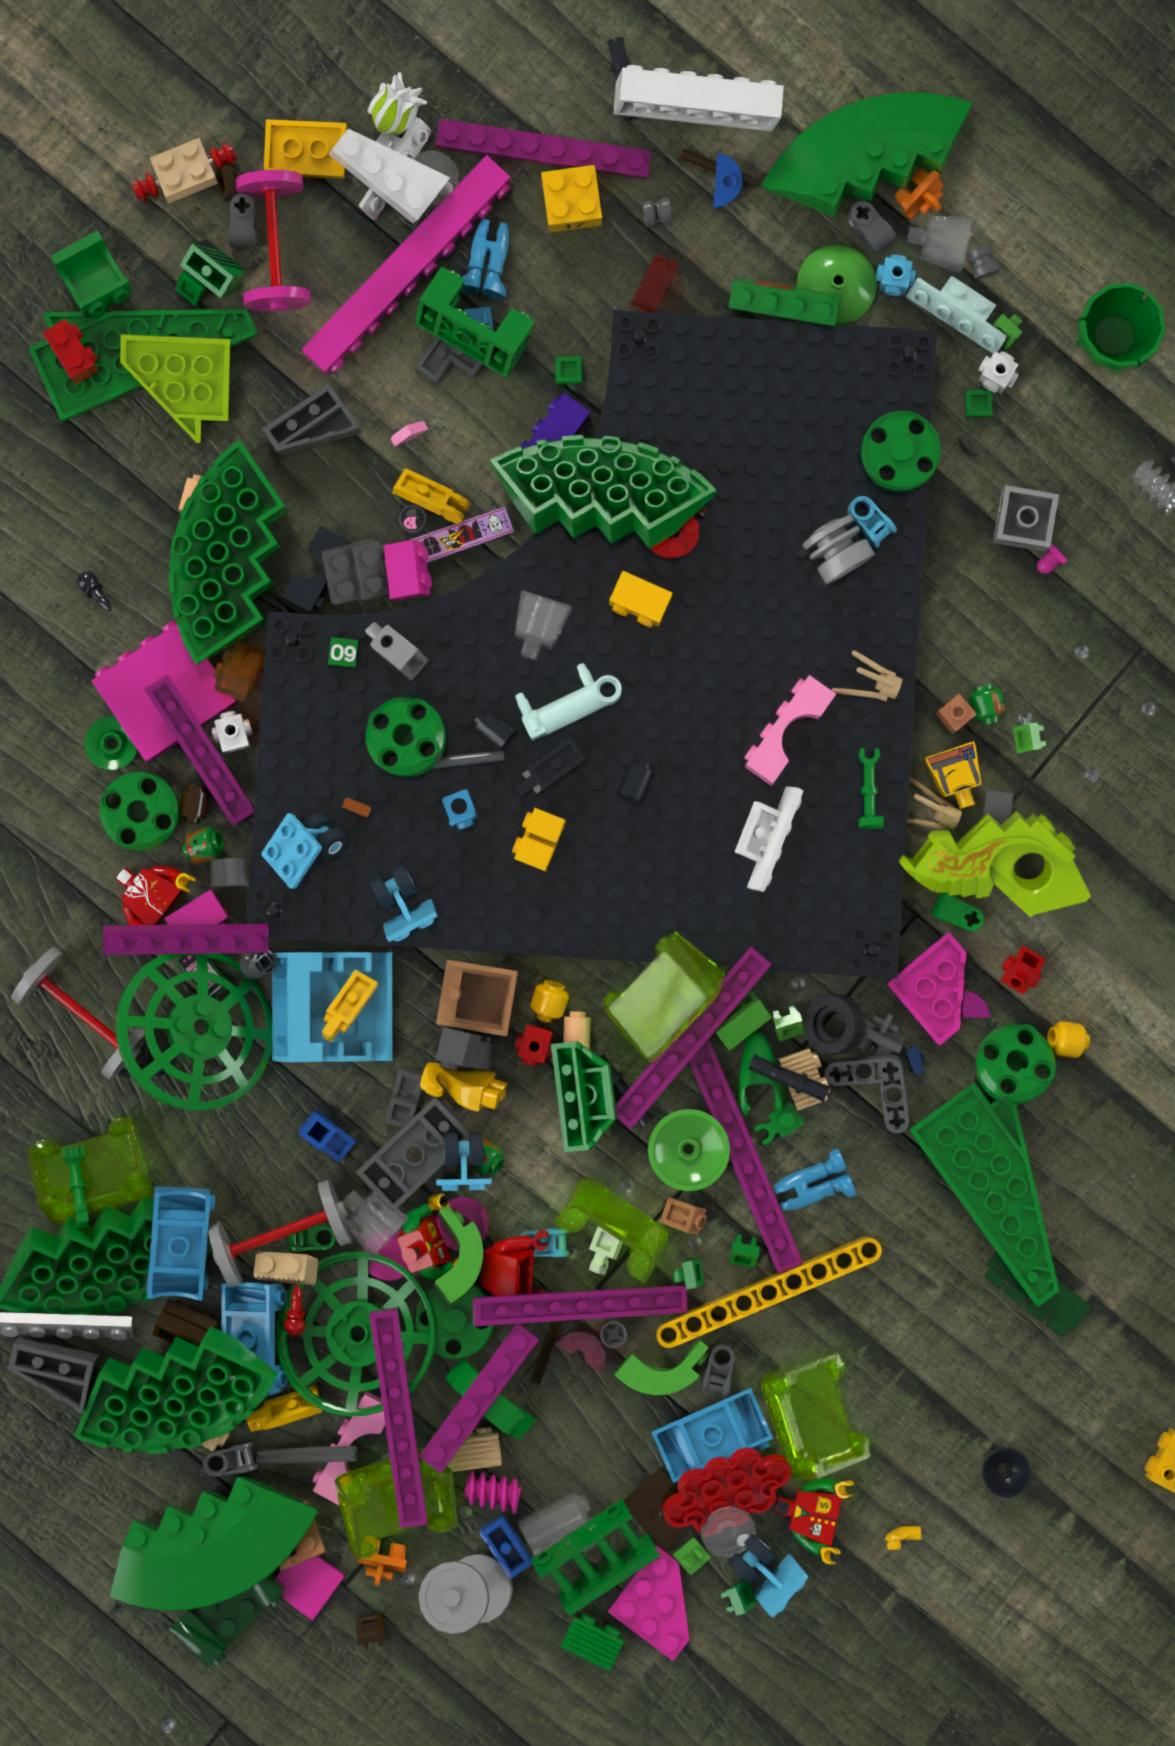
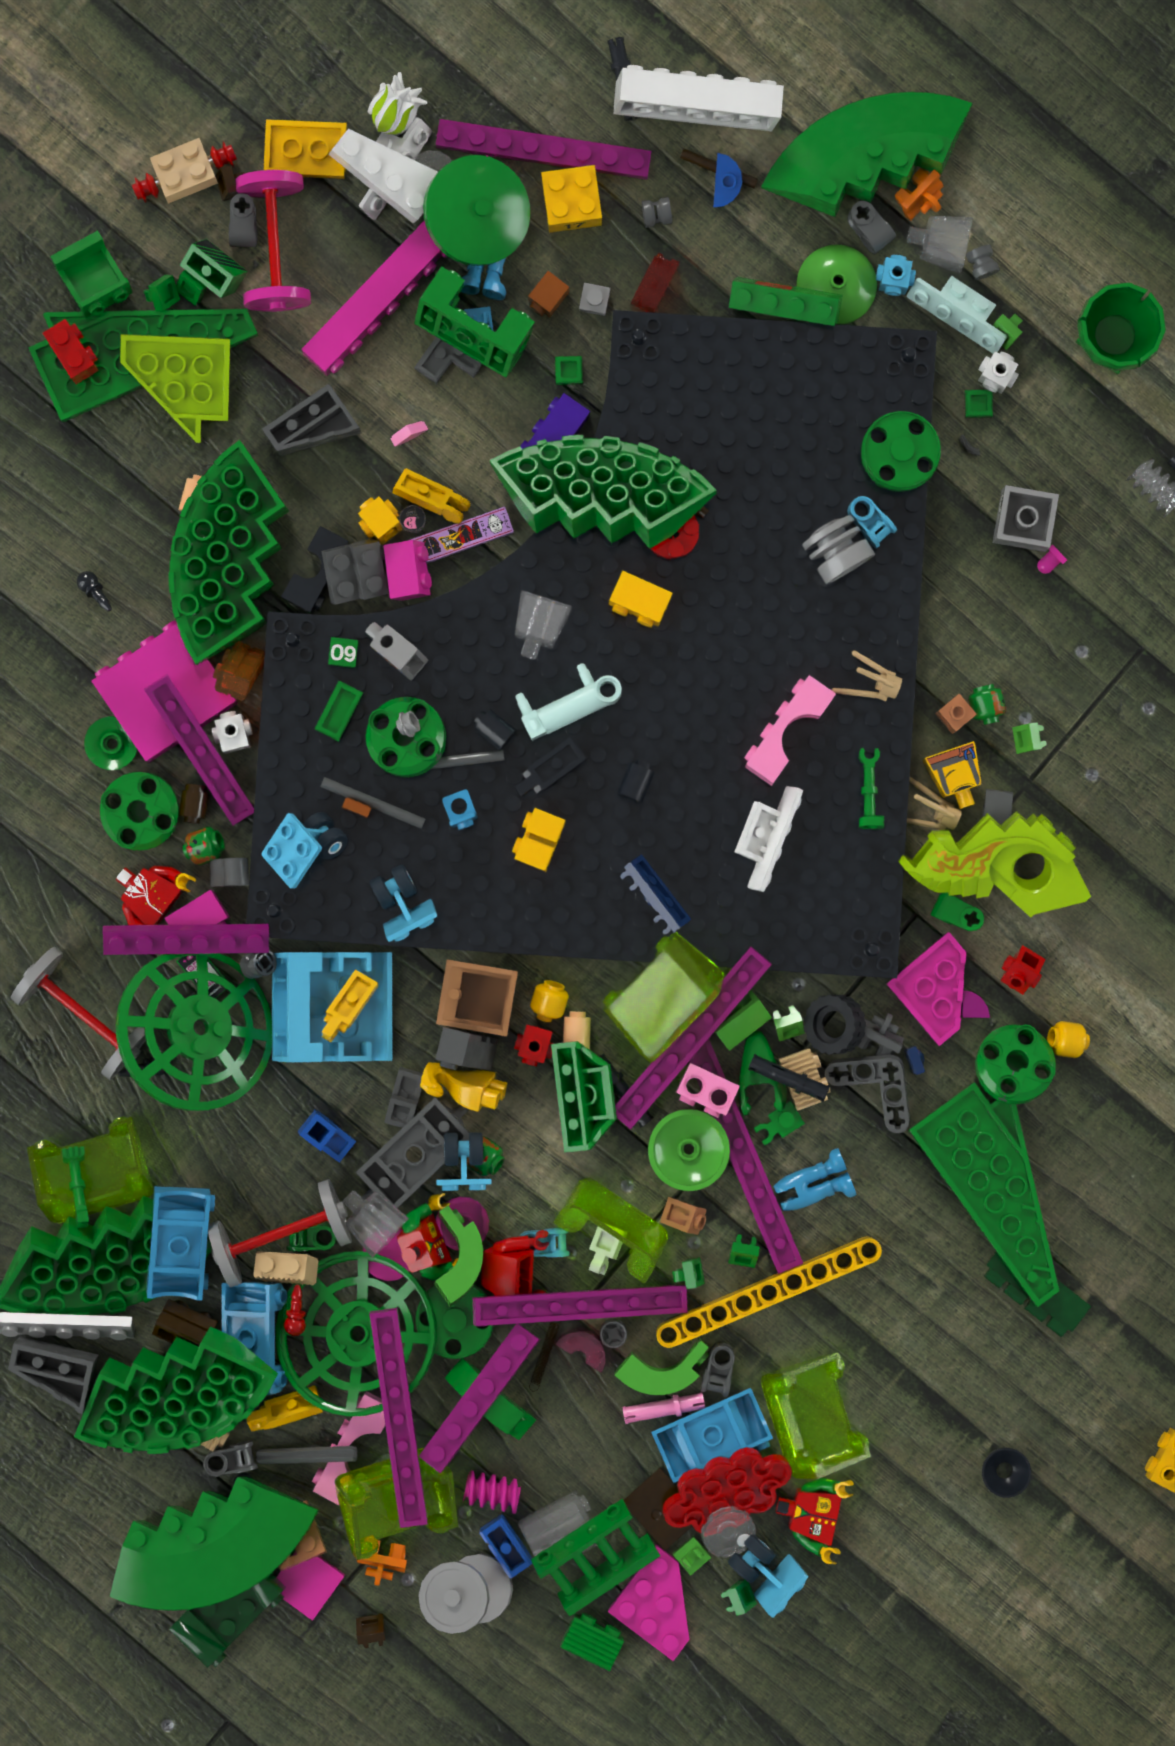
tan brick [447,1426,502,1473] -> none
yellow arm [885,1526,921,1550] -> none
none -> green tile [144,275,180,311]
none -> green tile [314,681,363,742]
none -> dark grey bar [321,777,426,829]
none -> yellow brick [358,497,402,545]
none -> light grey plate [396,711,420,737]
none -> green dish [423,155,530,266]
none -> dark orange brick [528,271,569,318]
none -> light grey plate [579,283,611,316]
none -> dark blue plate [620,855,692,934]
none -> bright pink pin [622,1392,706,1424]
none -> bright pink brick [676,1062,740,1118]

